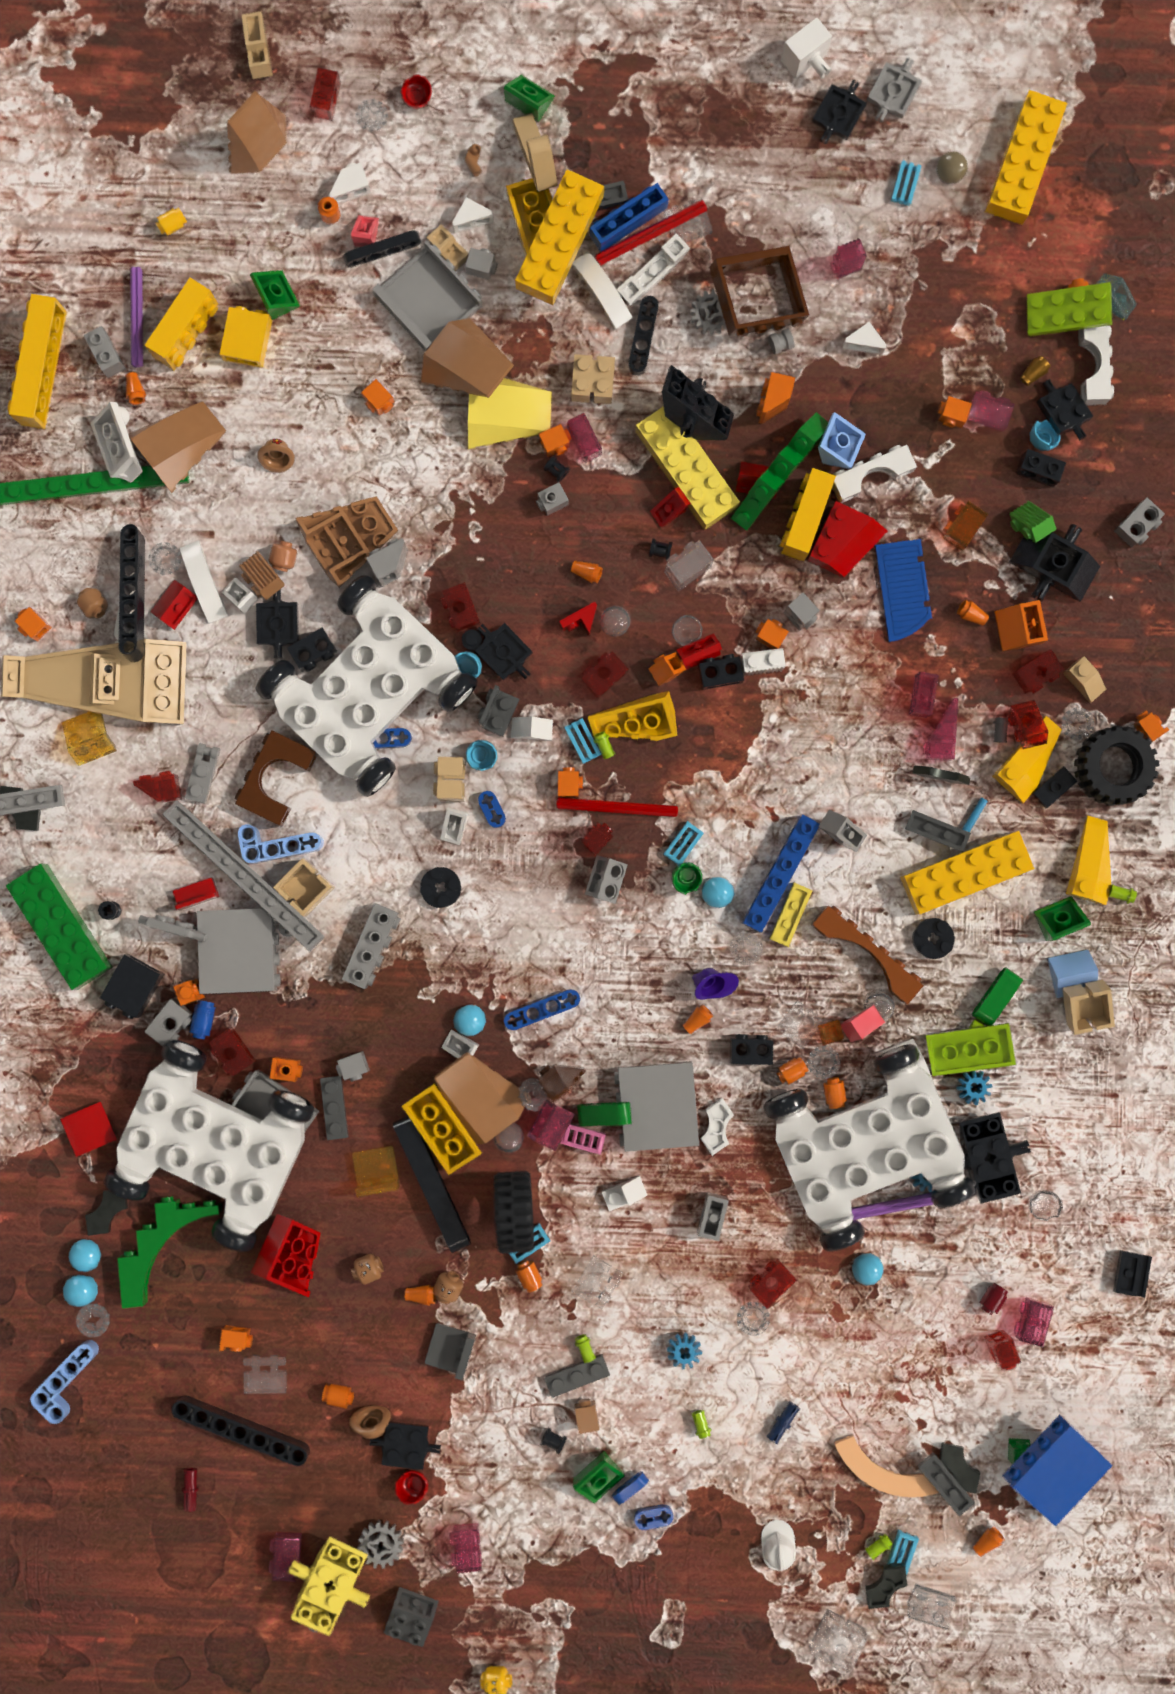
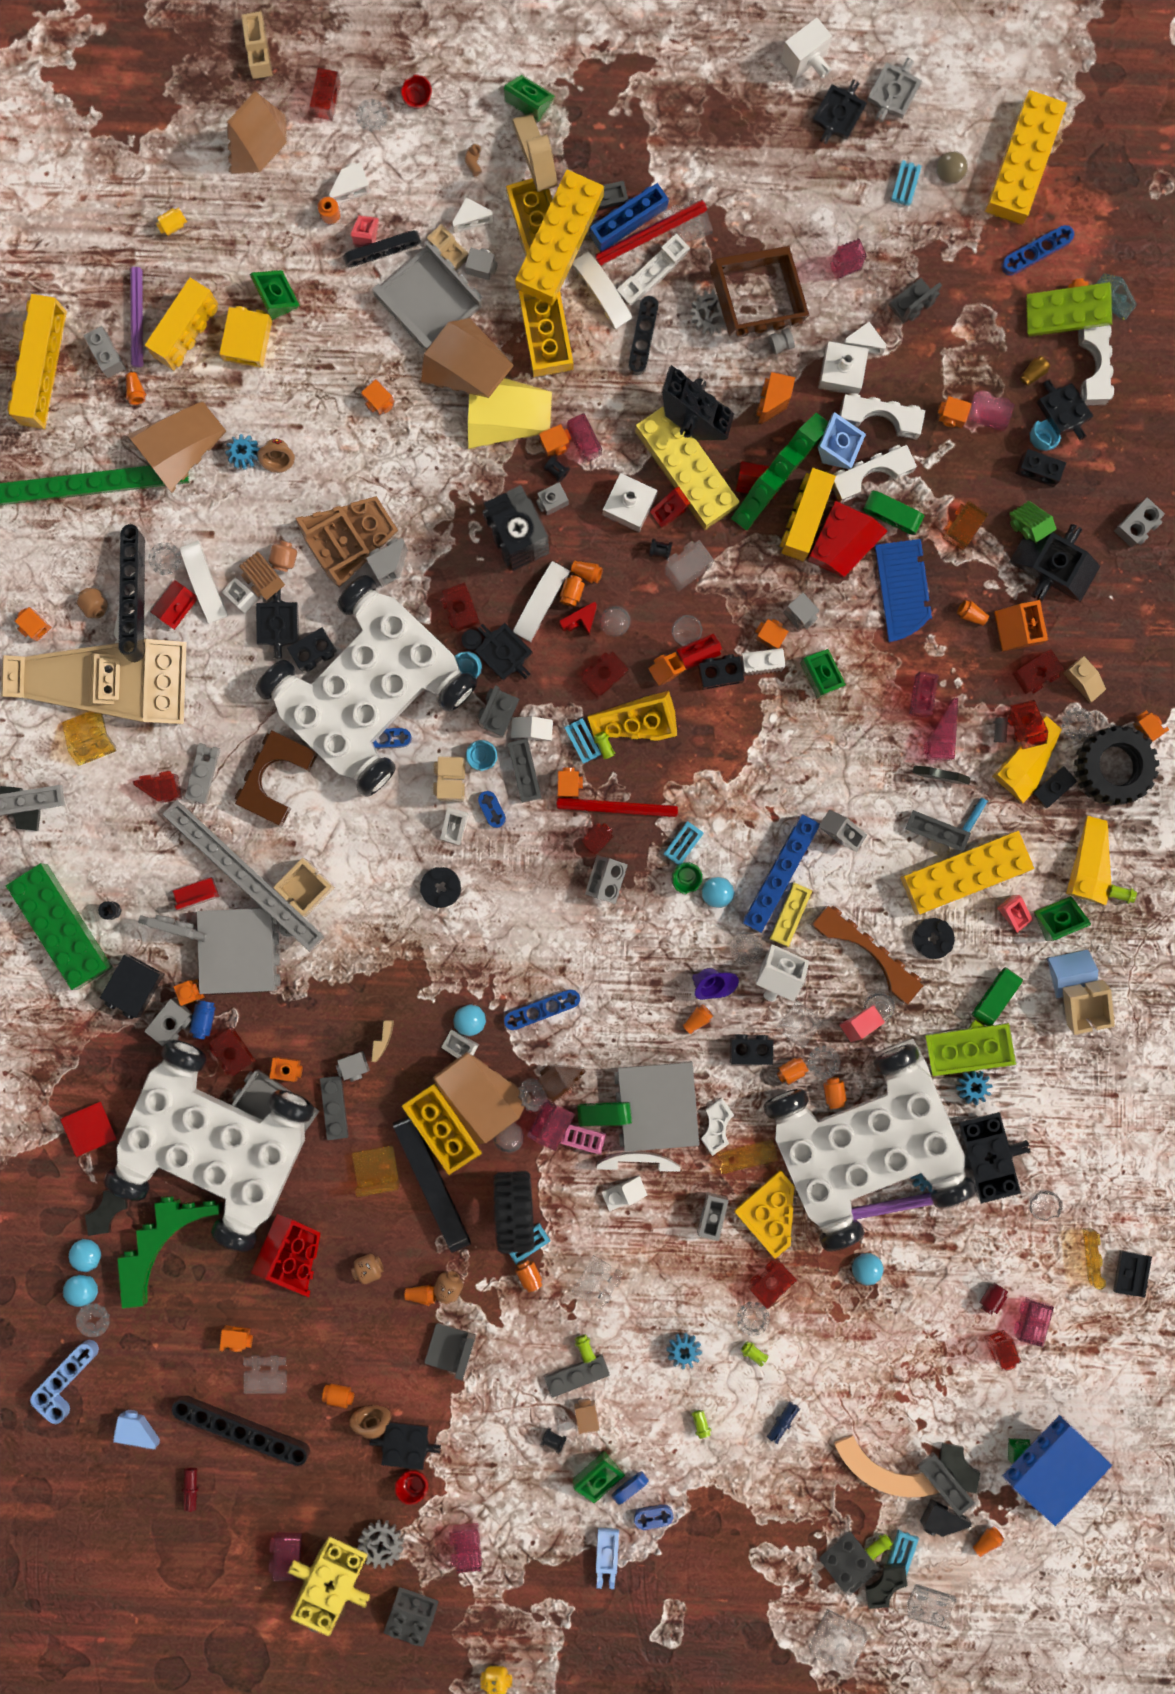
white slope [90,402,143,482] -> none
light blue beam [238,824,324,864] -> none
light grey brick [342,903,401,989] -> none
tan piece [571,354,615,404] -> none
white piece [761,1520,796,1571] -> none
clear orange slope [818,1020,844,1045] -> none
none -> light blue slope [113,1410,160,1449]
none -> dark azure gear [225,434,260,470]
none -> tan slope [372,1020,394,1062]
none -> piece [482,485,550,571]
none -> dark grey plate [508,738,542,803]
none -> white slope [513,561,570,642]
none -> yellow brick [518,290,574,377]
none -> orange brick [560,575,585,607]
none -> light blue hinge [596,1528,619,1589]
none -> white slope [597,1151,680,1172]
none -> white brick [603,473,657,532]
none -> clear yellow plate [717,1140,778,1174]
none -> yellow plate [734,1170,795,1259]
none -> lime pin [741,1341,768,1367]
none -> white brick [756,944,809,1002]
none -> green slope [800,649,846,699]
none -> white brick [818,341,869,394]
none -> dark grey bracket [819,1532,881,1596]
none -> white arch [840,393,925,439]
none -> green beam [863,490,925,535]
none -> dark grey bracket [889,278,942,324]
none -> black slope [920,1499,972,1537]
none -> coral slope [997,895,1033,933]
none -> blue beam [1002,225,1074,276]
none -> clear yellow plate [1083,1228,1106,1290]

